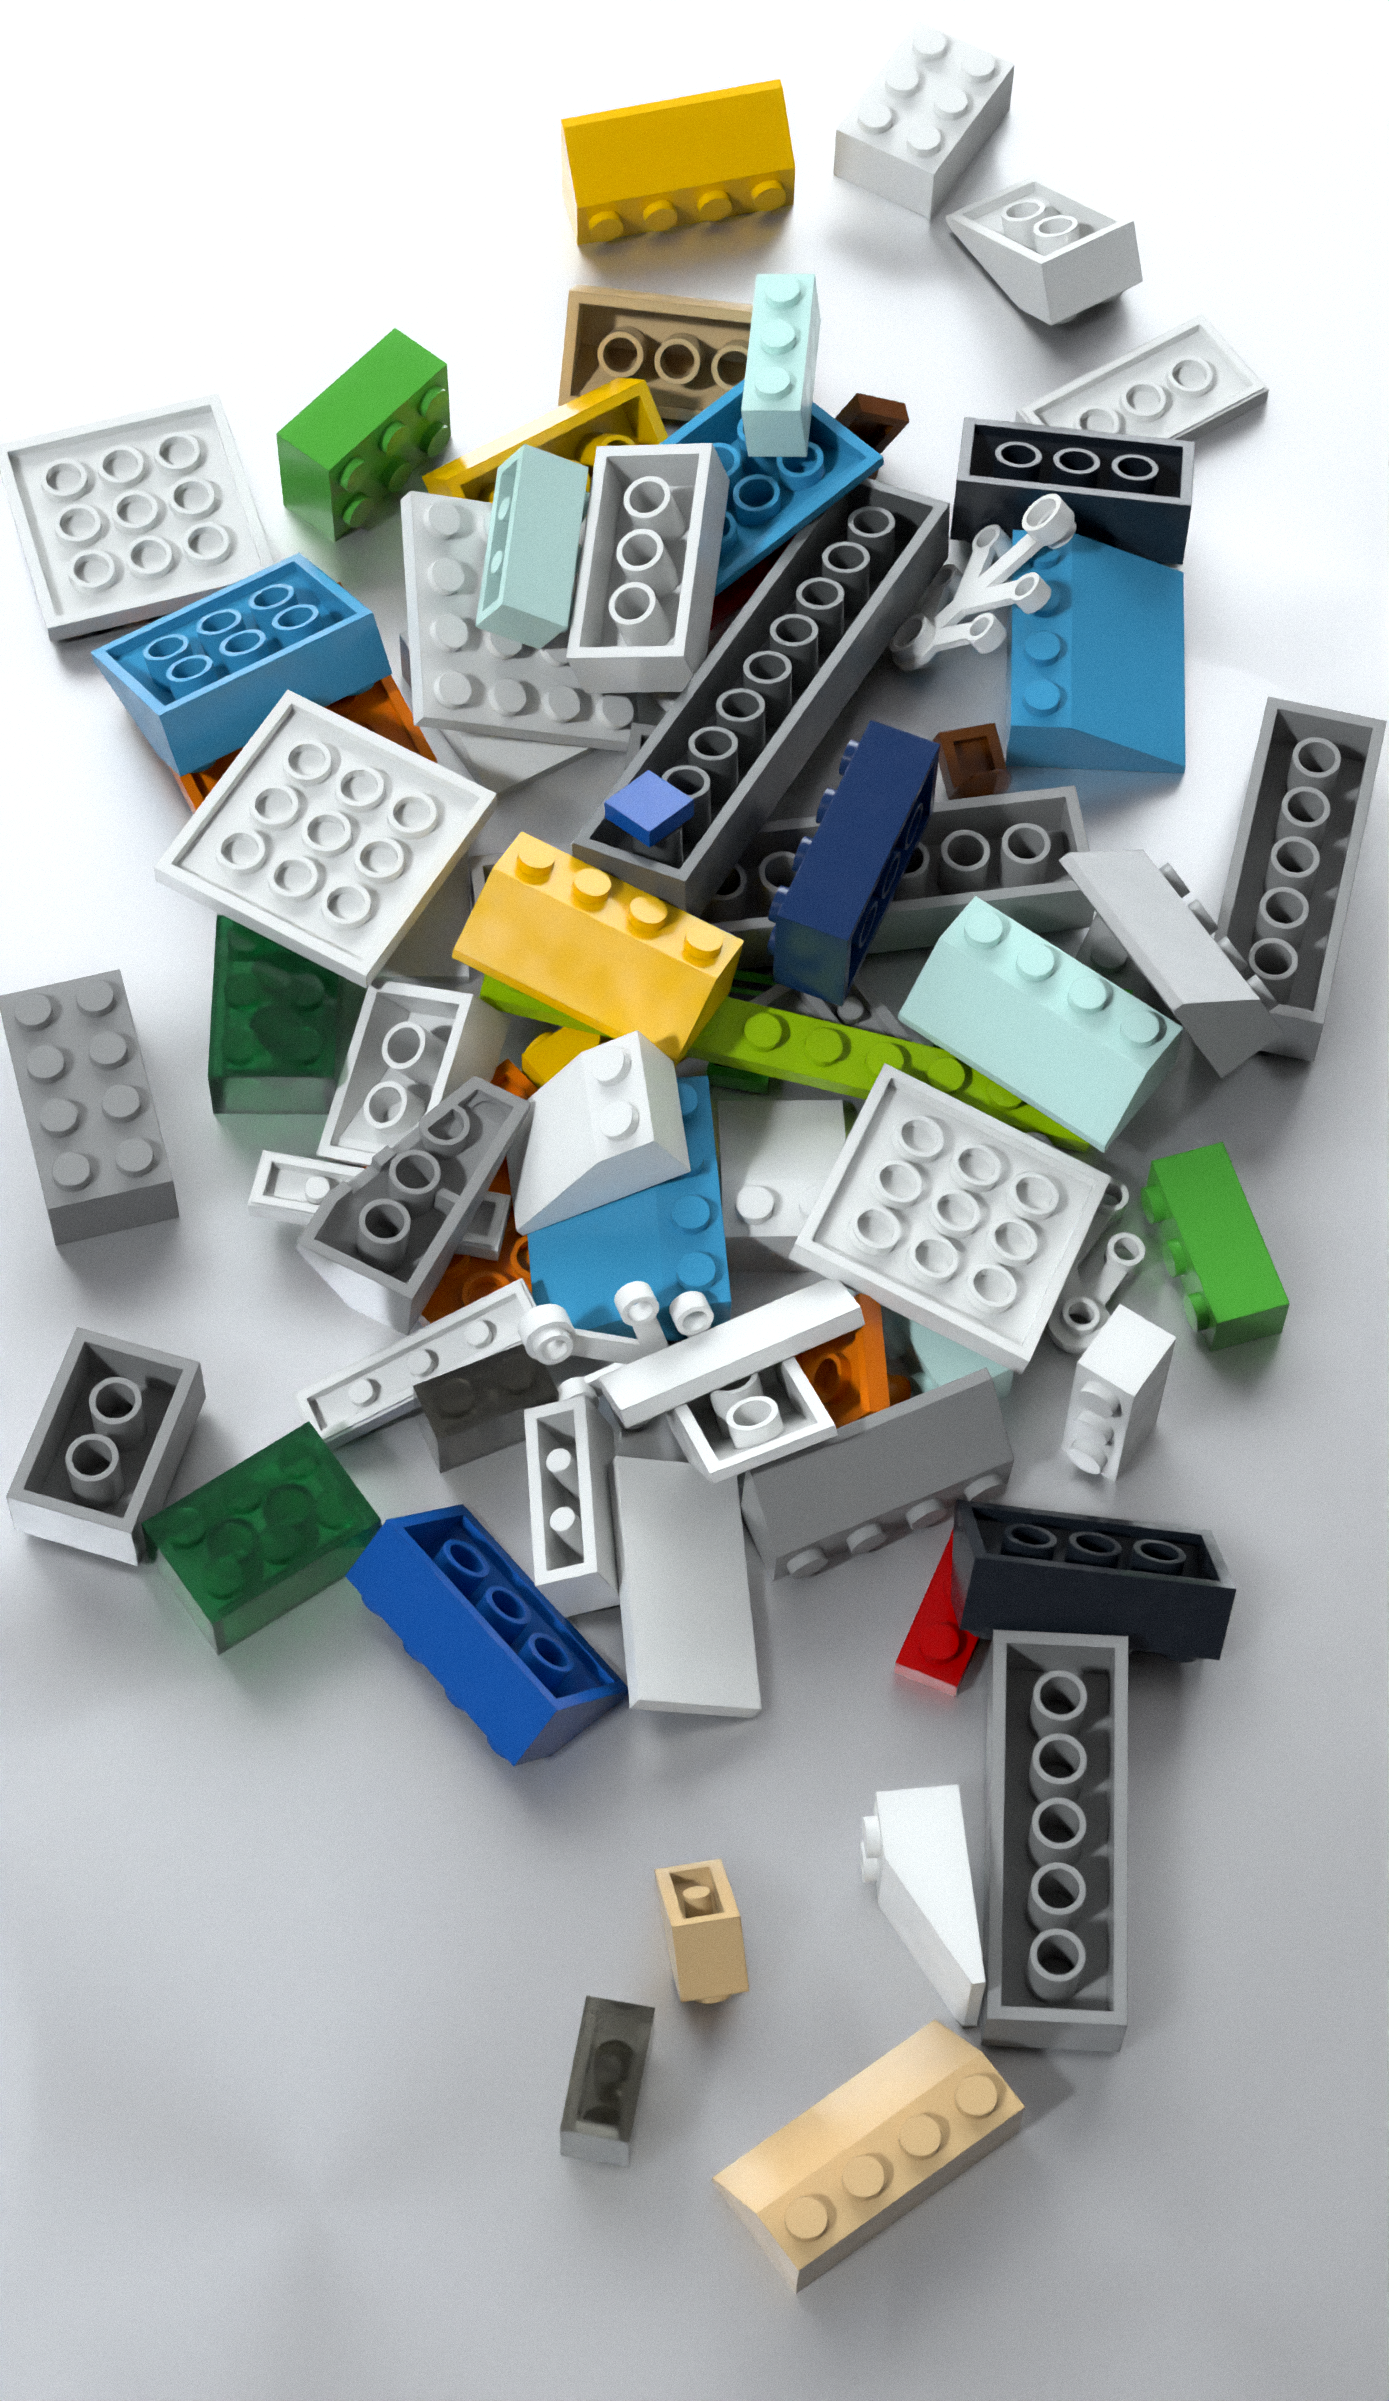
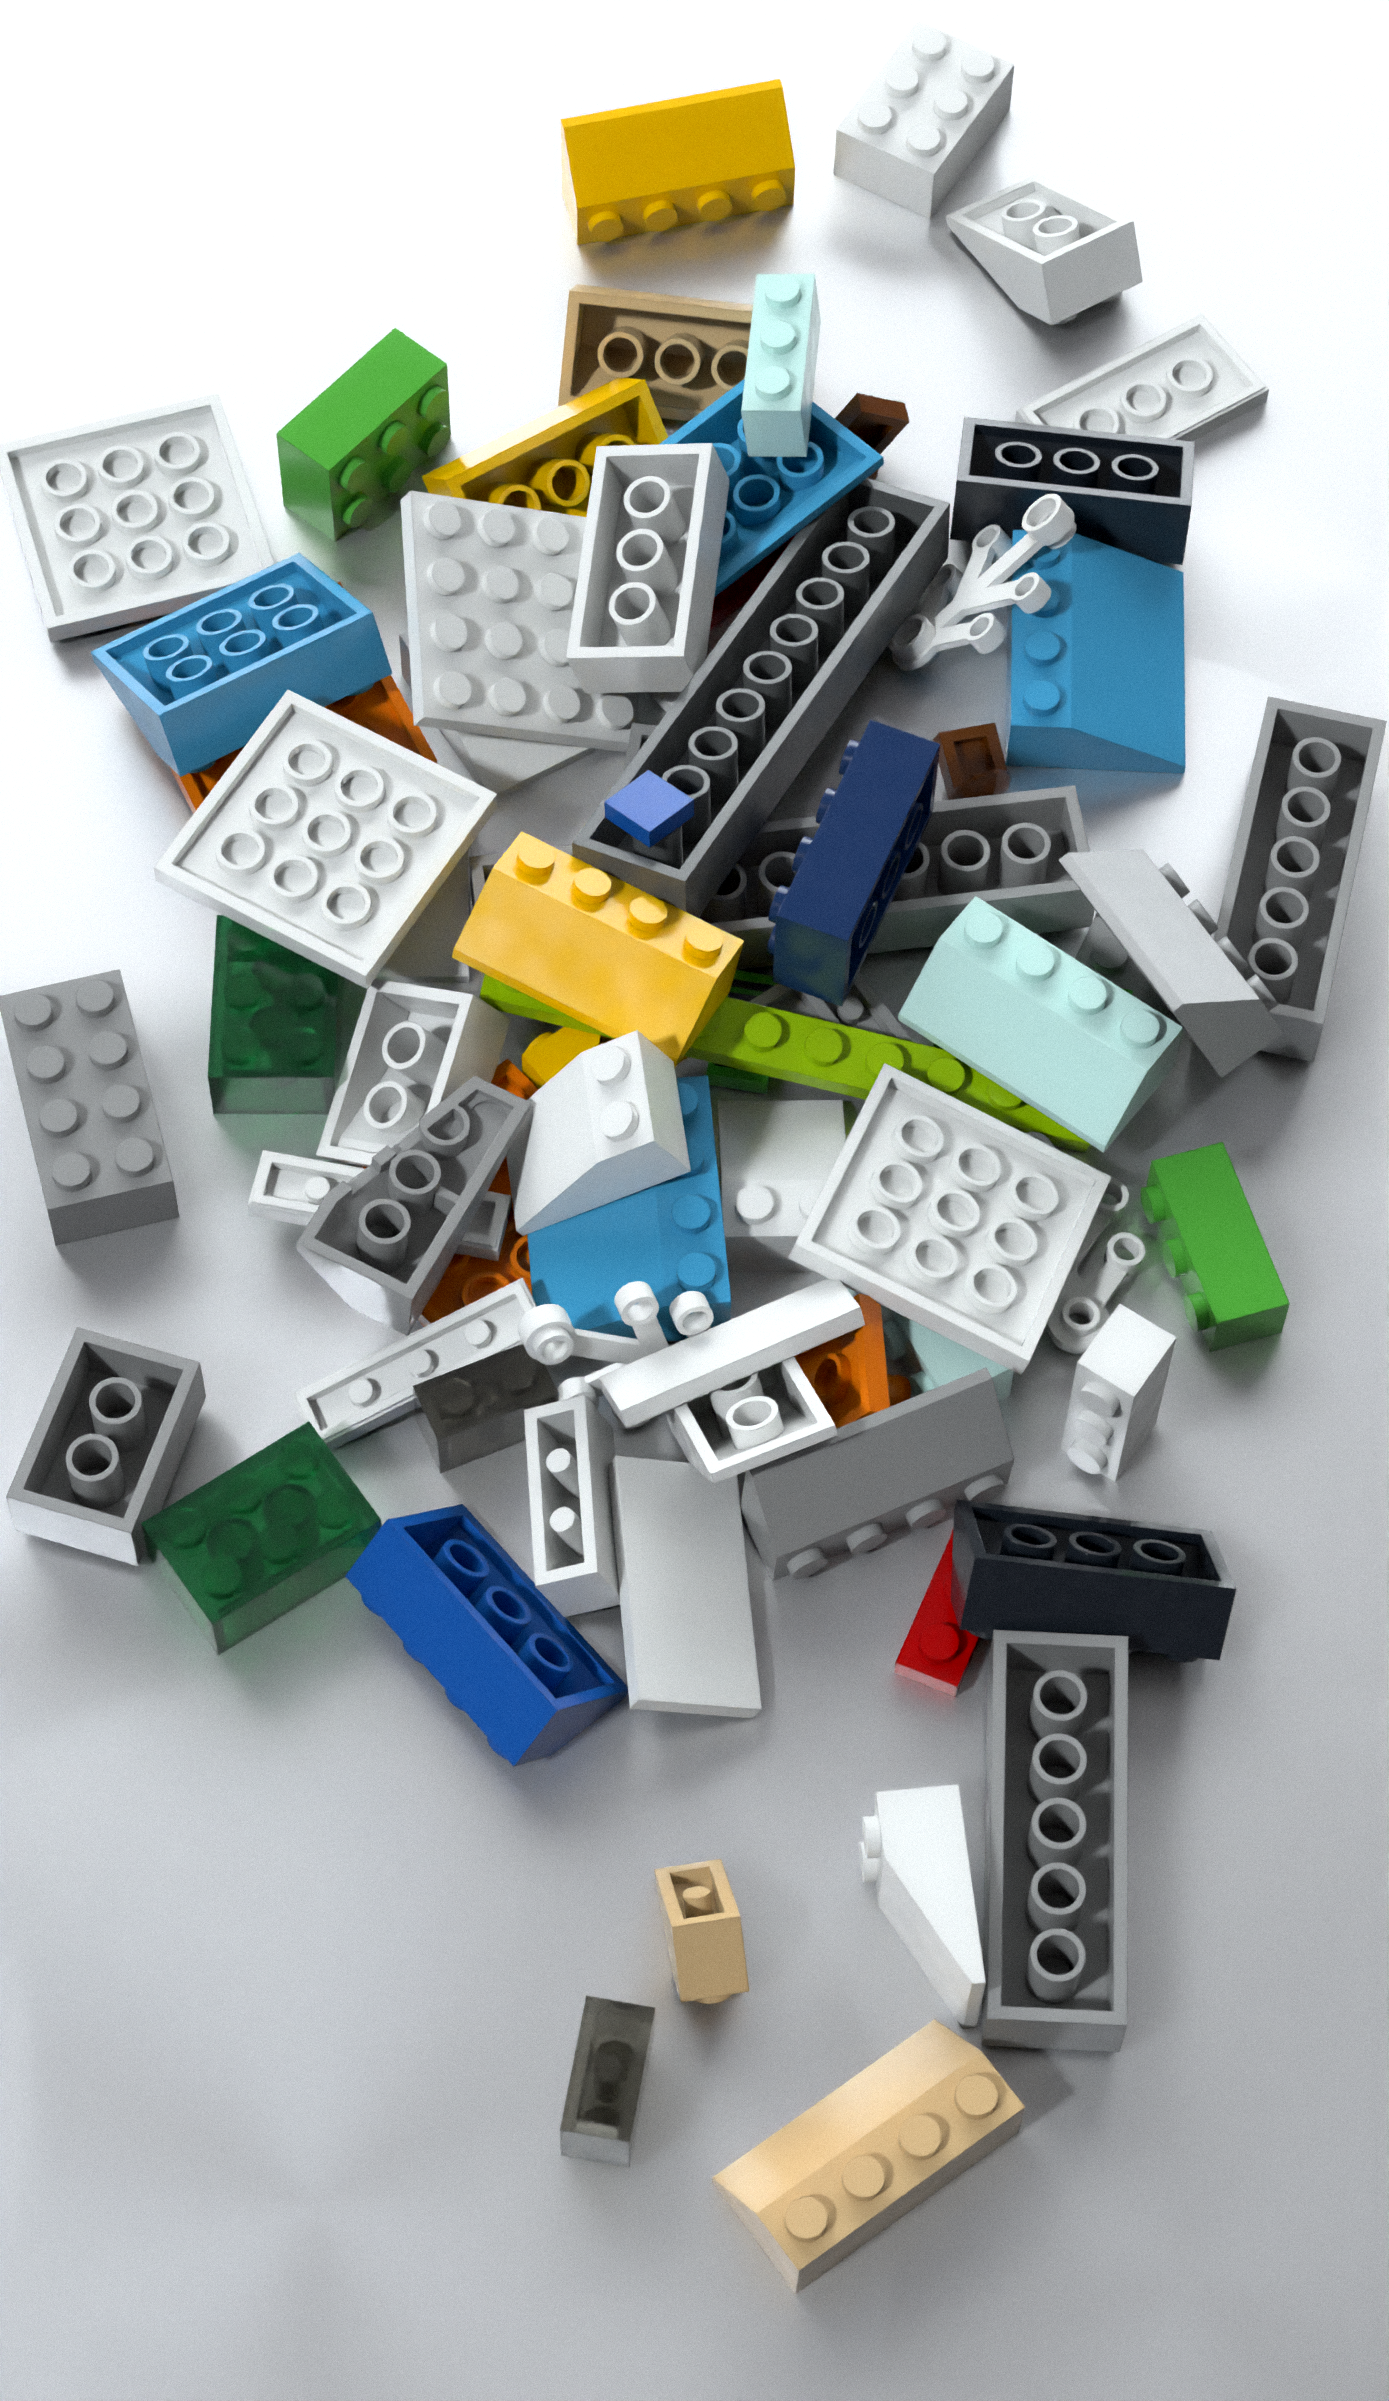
light aqua brick [475,444,590,649] -> none

